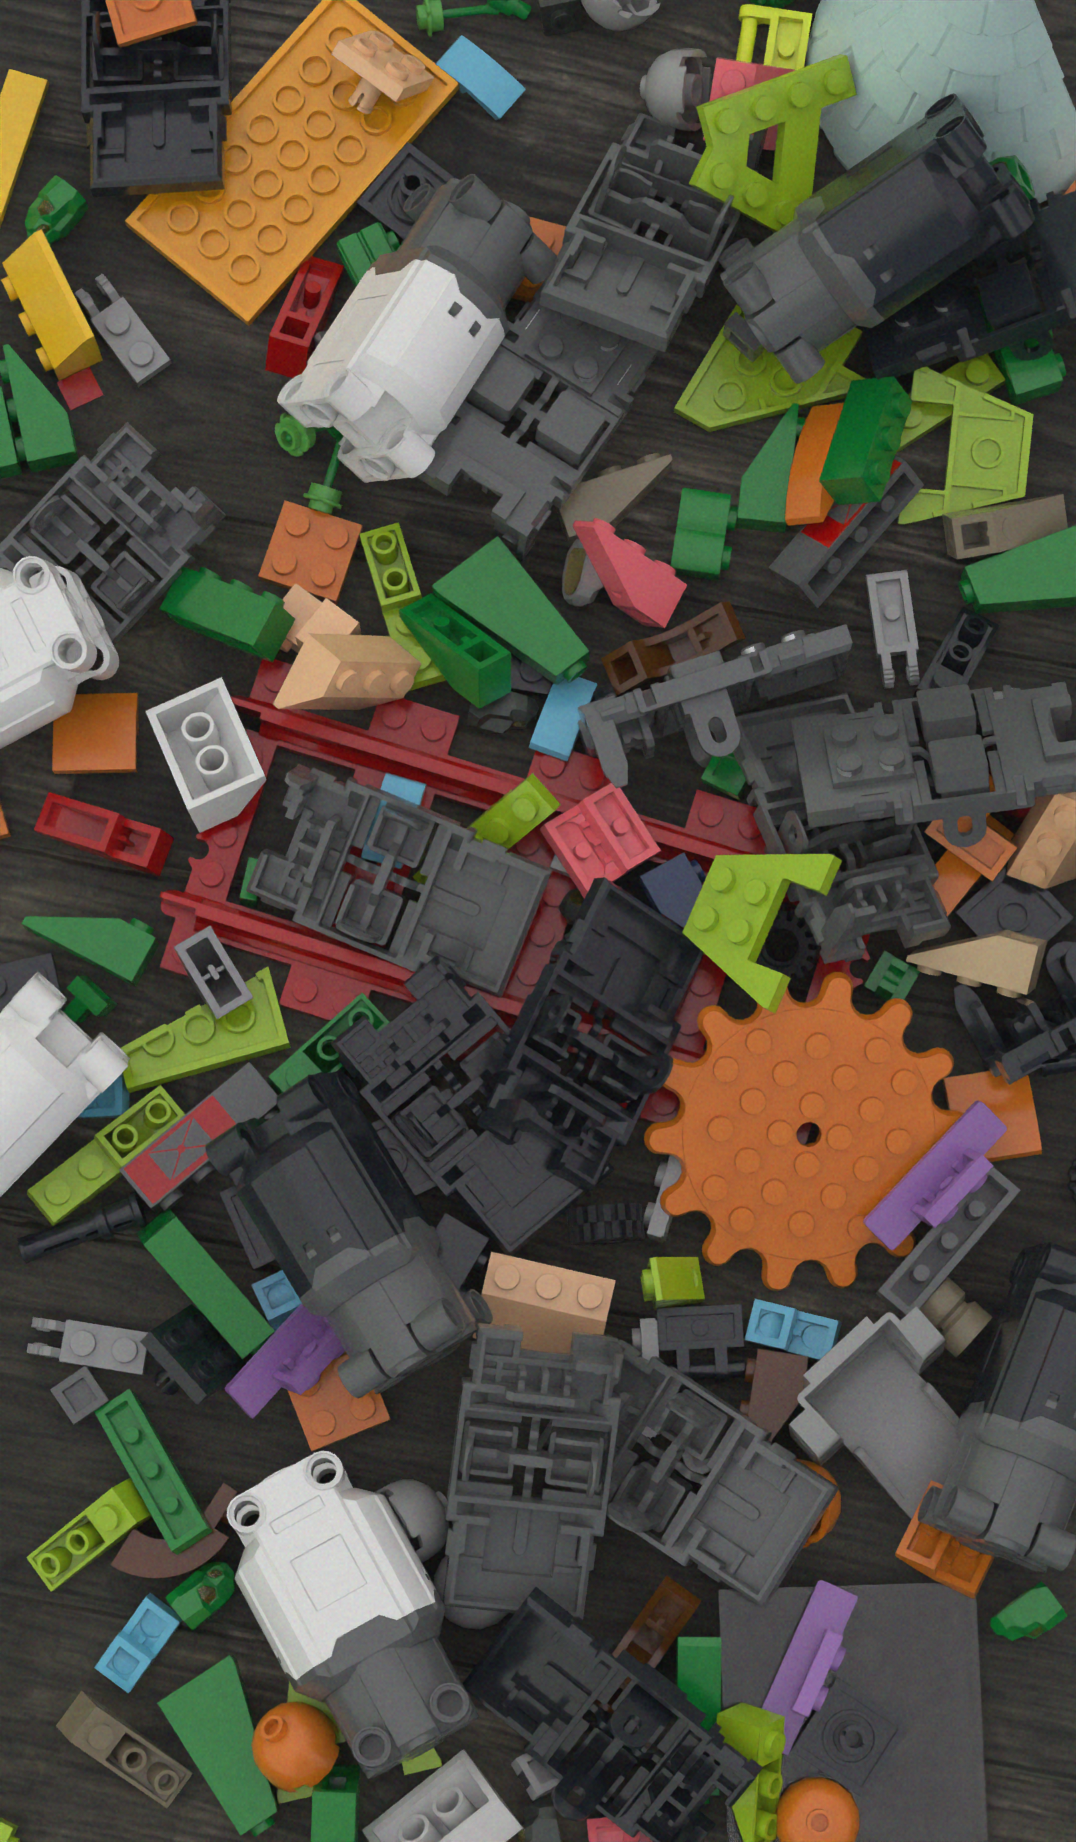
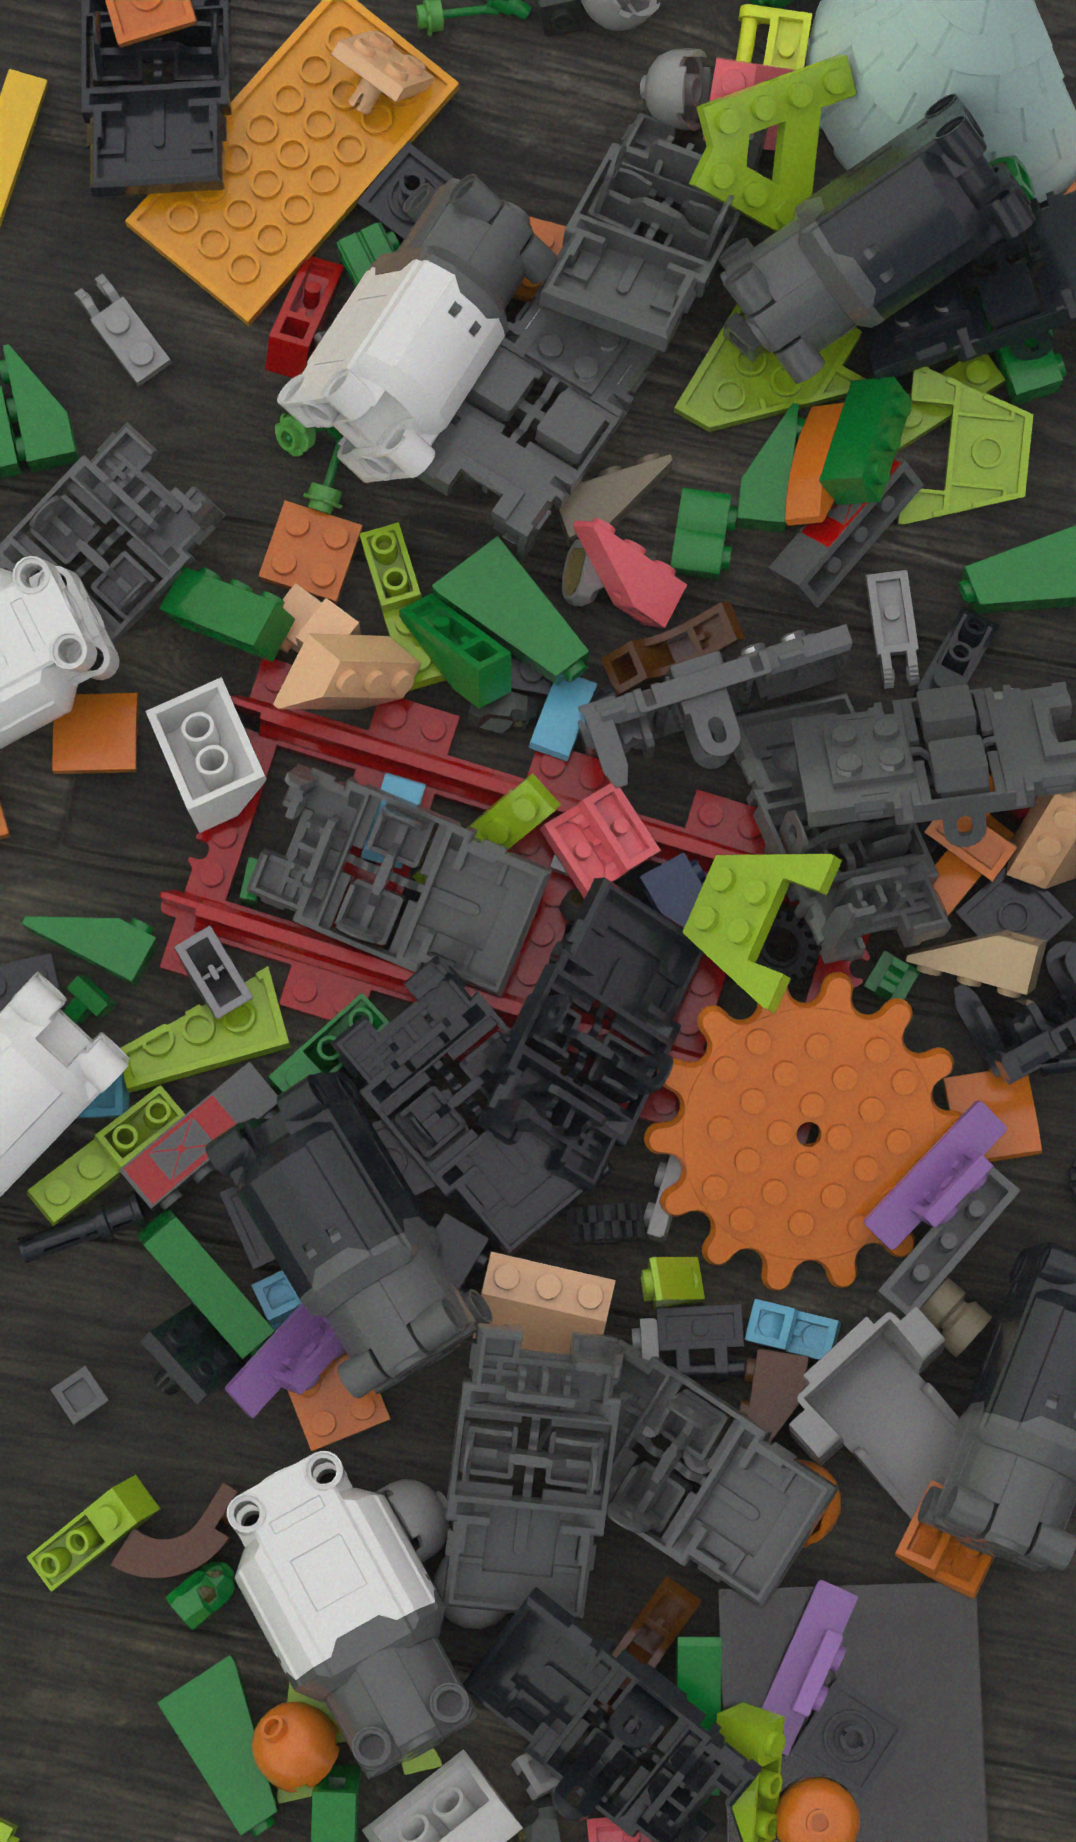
yellow slope [1,229,103,381] -> none
green rock [25,175,88,245] -> none
light grey hinge [27,1317,148,1376] -> none
red slope [34,792,174,876] -> none
dark tan slope [56,1691,193,1808] -> none
red sticker [57,367,103,411] -> none
green plate [94,1388,213,1555] -> none
medium azure slope [94,1593,183,1693] -> none
medium azure slope [435,35,526,120] -> none
green tile [701,752,748,800] -> none
dark tan slope [942,494,1068,559] -> none
green rock [990,1581,1067,1641] -> none

